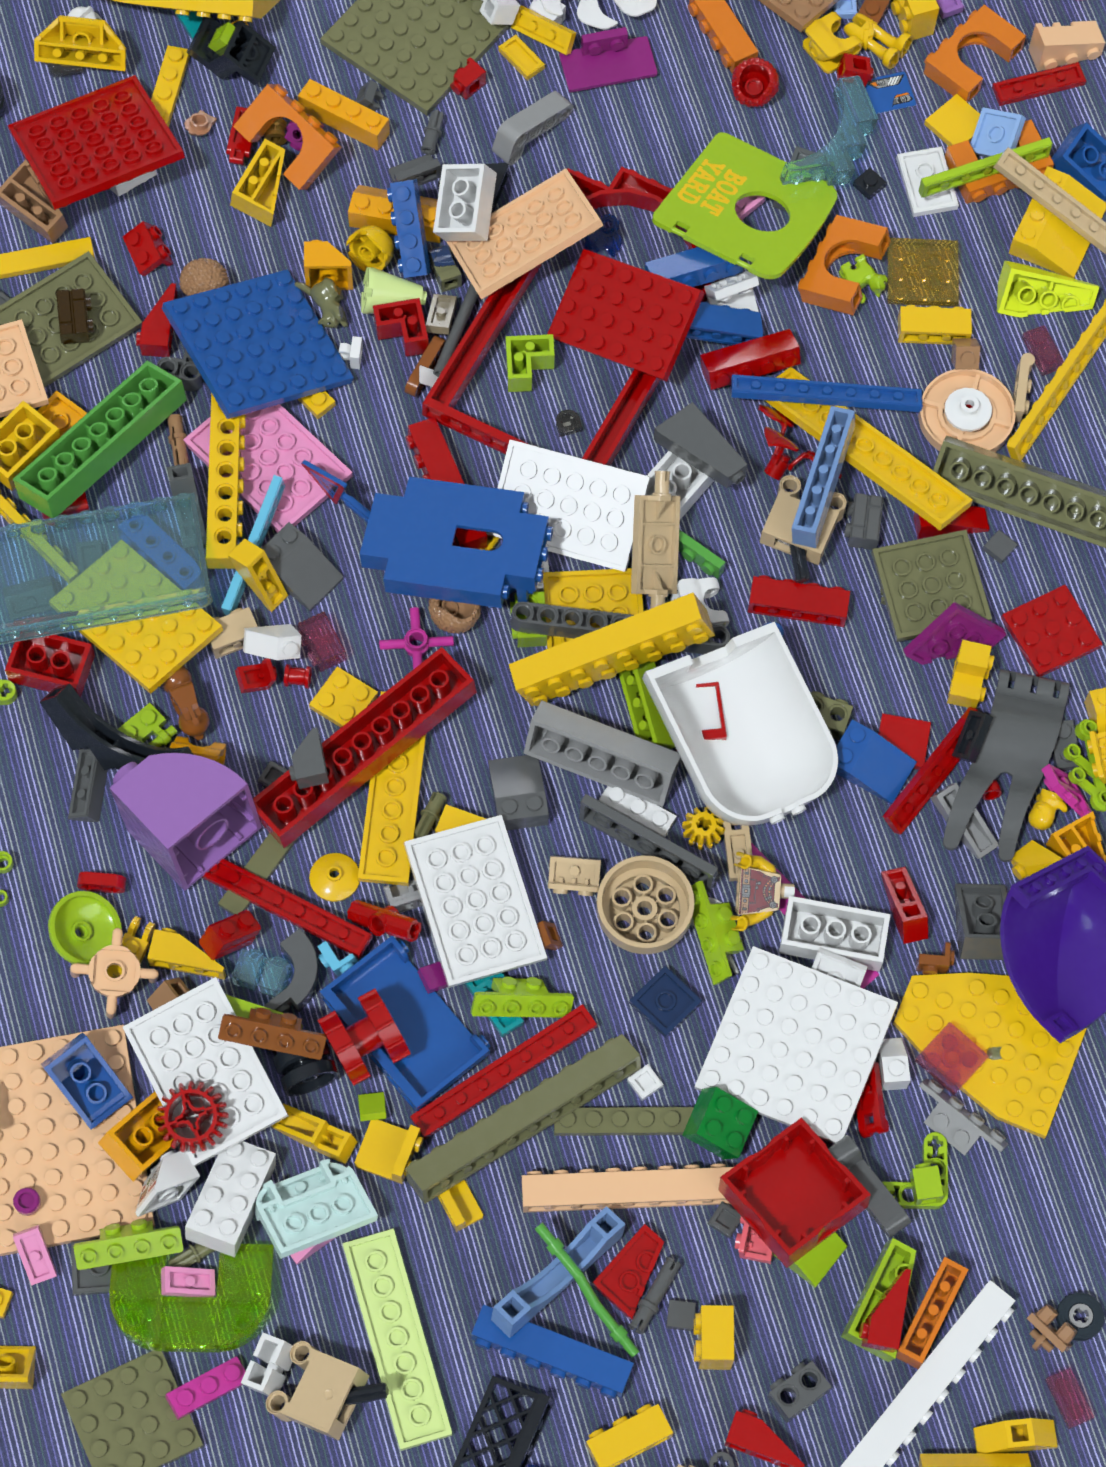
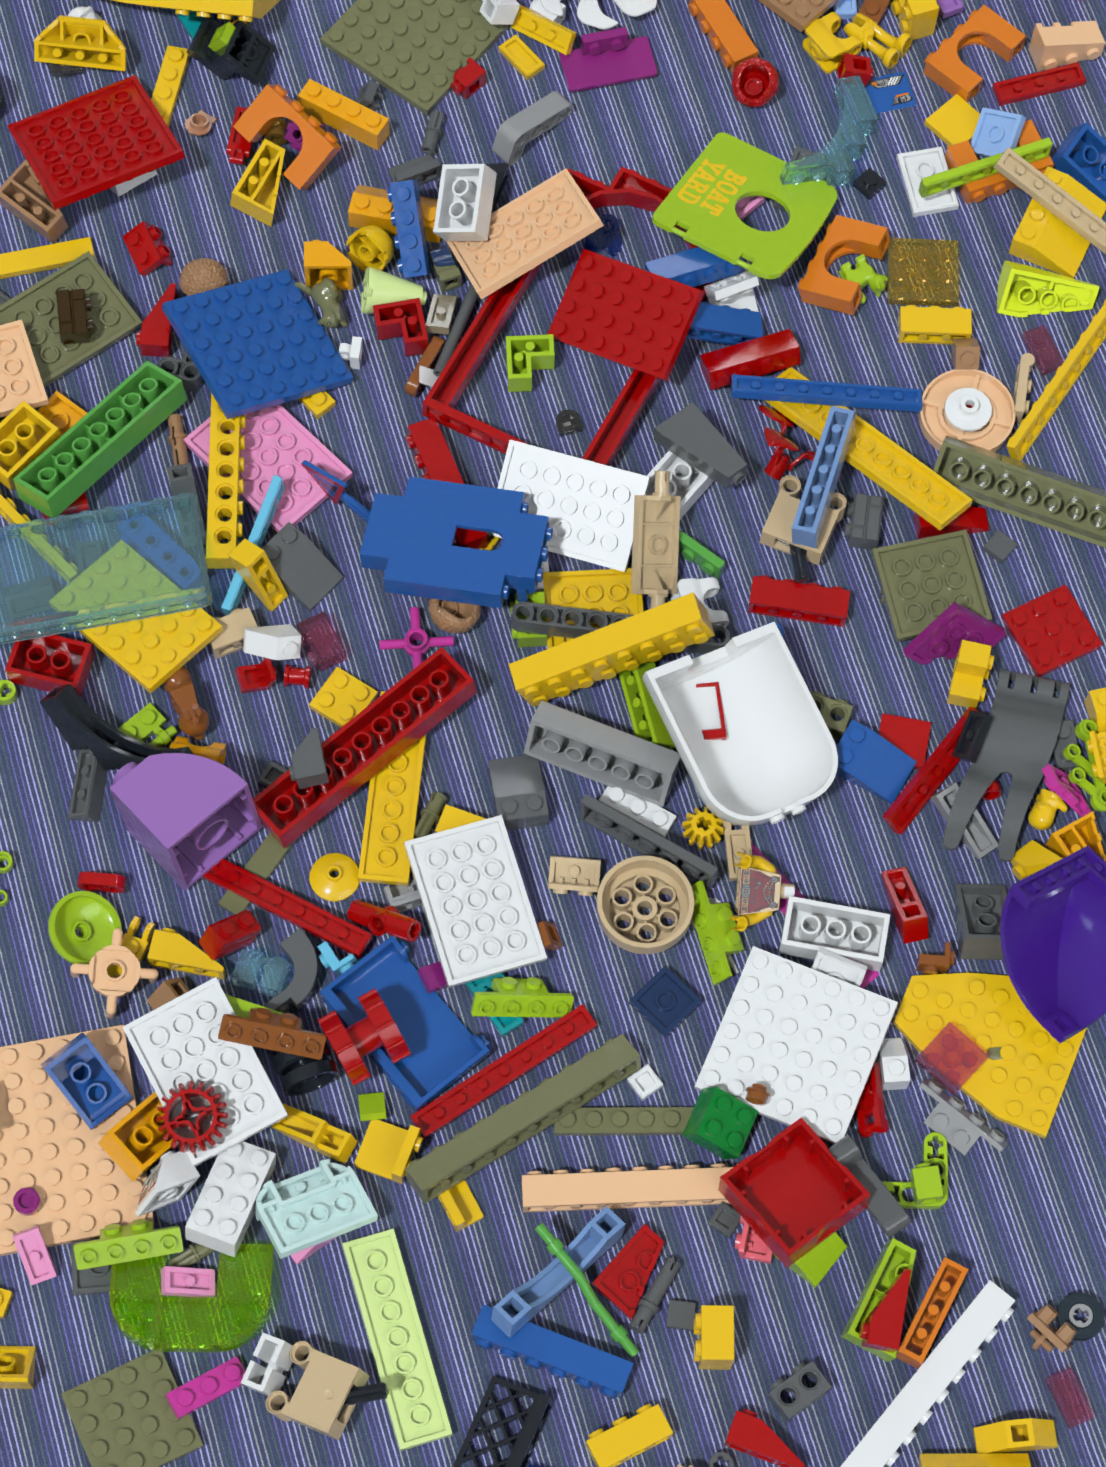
none -> dark orange plate [745,1084,771,1106]

